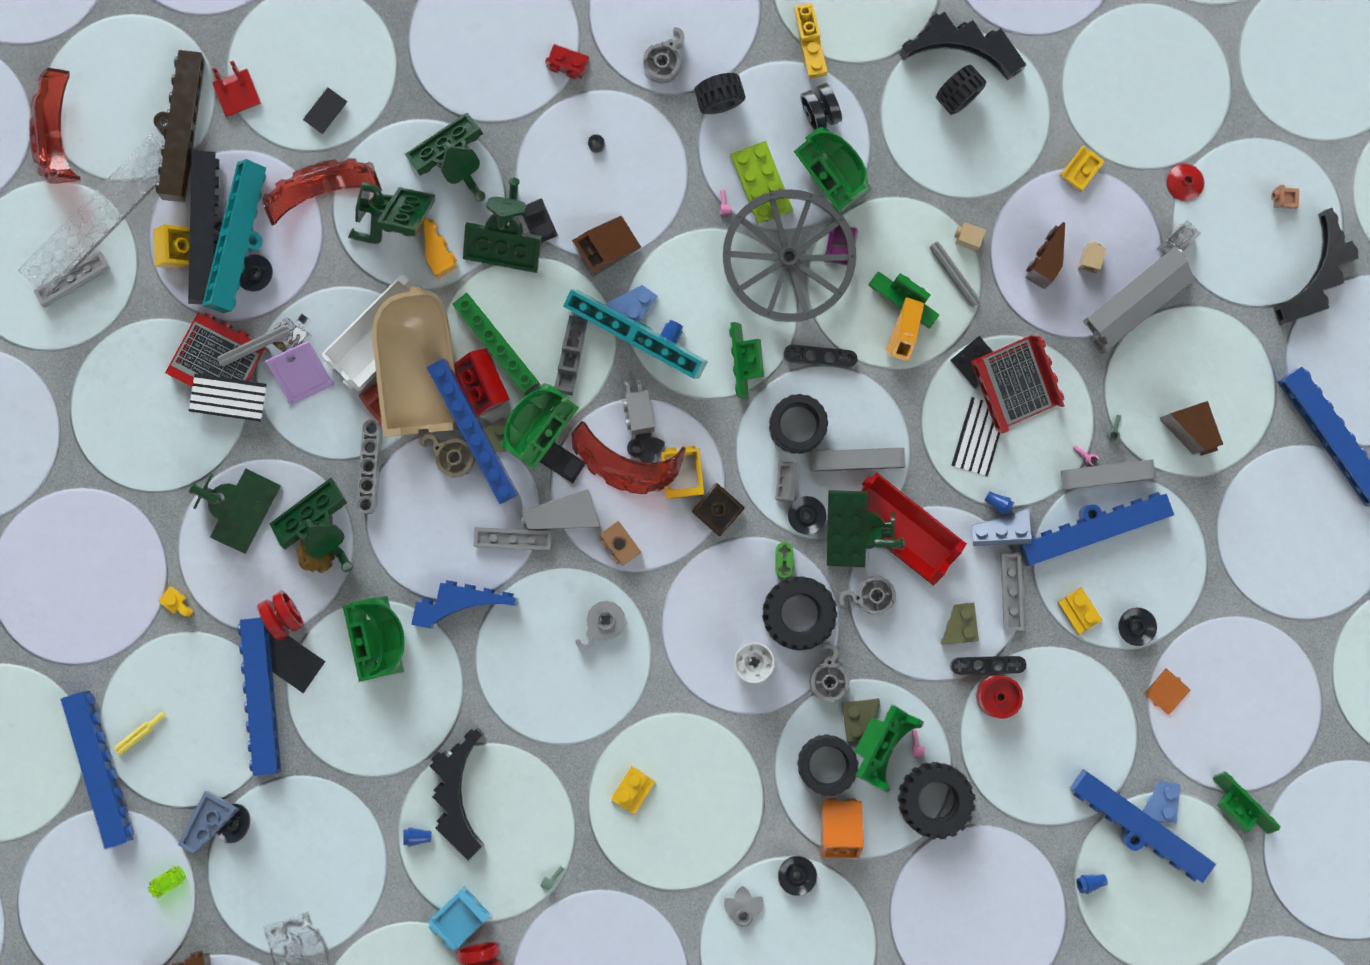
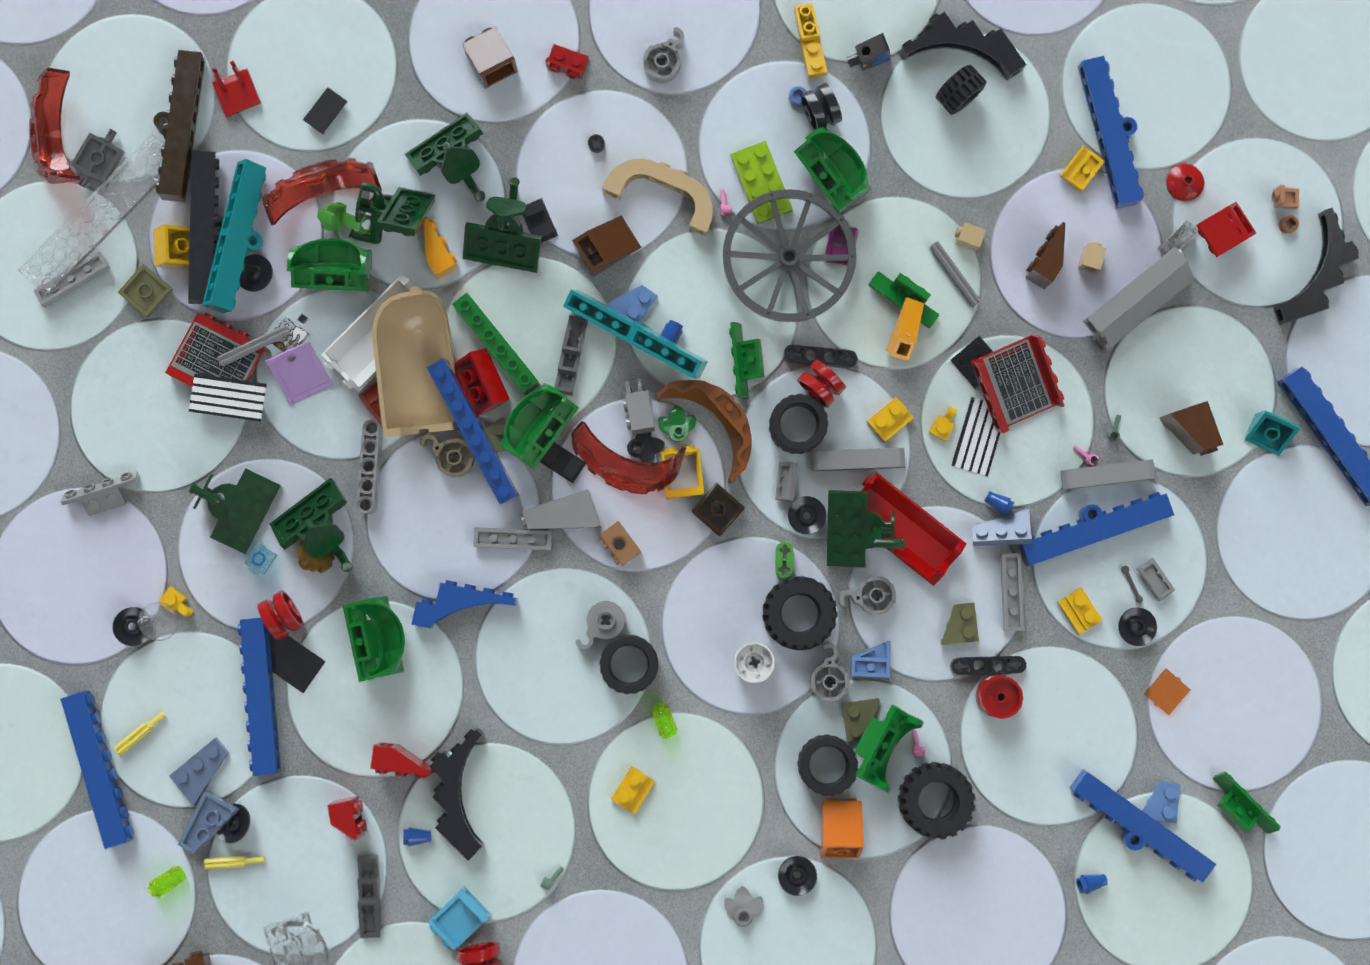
black tyre [694,73,746,114] -> none
none -> light grey bracket [61,472,139,516]
none -> dark grey plate [71,129,125,188]
none -> black dish [112,607,153,646]
none -> olive plate [118,264,174,318]
none -> clear dish [138,602,179,641]
none -> sand blue wing [169,738,229,806]
none -> light yellow axle [204,855,265,870]
none -> clear light blue brick [244,544,277,575]
none -> green piece [287,238,372,292]
none -> bright green piece [317,202,371,234]
none -> red slope [327,796,367,840]
none -> dark grey slope [357,855,381,938]
none -> red slope [370,742,434,779]
none -> slope [462,26,518,89]
none -> black tyre [599,635,658,694]
none -> tan arch [602,159,713,237]
none -> clear neon green head [650,701,678,739]
none -> dark orange windscreen [655,380,752,483]
none -> green plate [658,406,696,442]
none -> medium blue tile [788,86,806,107]
none -> red wheel [797,360,846,408]
none -> black torso [846,33,891,70]
none -> medium blue wing [850,641,890,679]
none -> yellow plate [867,397,914,442]
none -> yellow plate [929,406,957,442]
none -> blue hinge [1078,56,1144,209]
none -> dark grey hinge [1121,566,1143,603]
none -> light grey plate [1136,558,1175,601]
none -> red slope [1196,201,1257,258]
none -> teal slope [1245,410,1300,456]
none -> dark orange bush [1279,215,1299,234]

